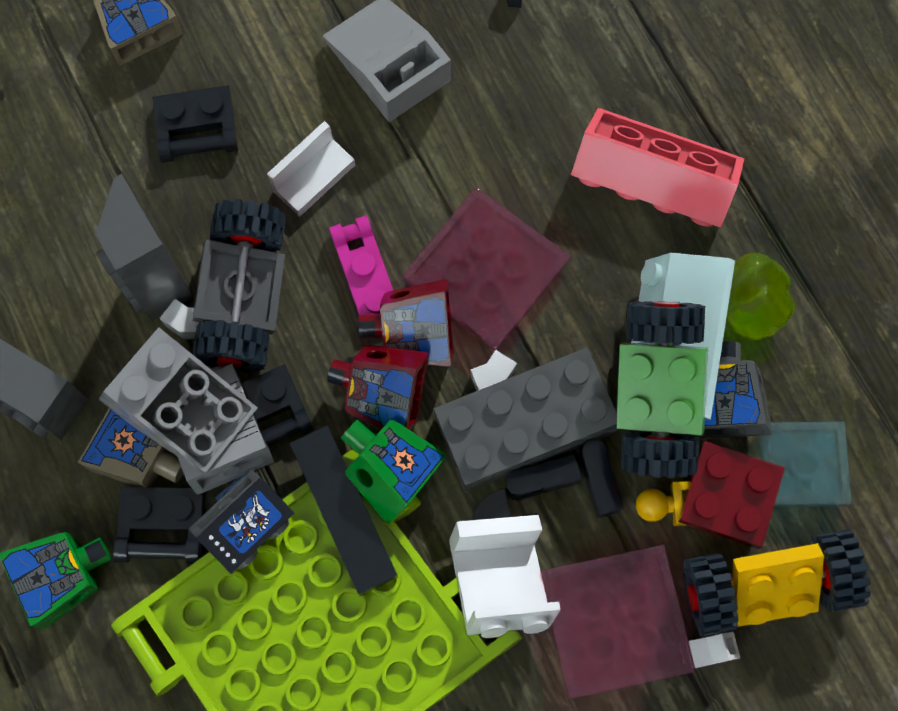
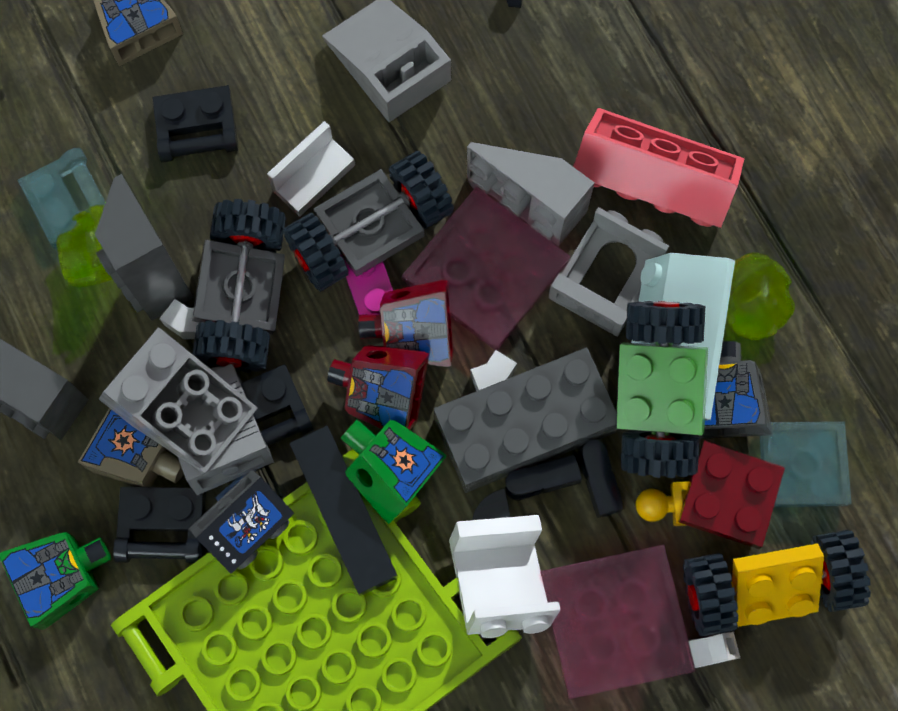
none -> clear light blue plate [18,148,106,249]
none -> clear neon green piece [56,204,112,287]
none -> plate [283,151,454,292]
none -> light grey slope [467,142,595,246]
none -> light grey panel [548,207,669,337]

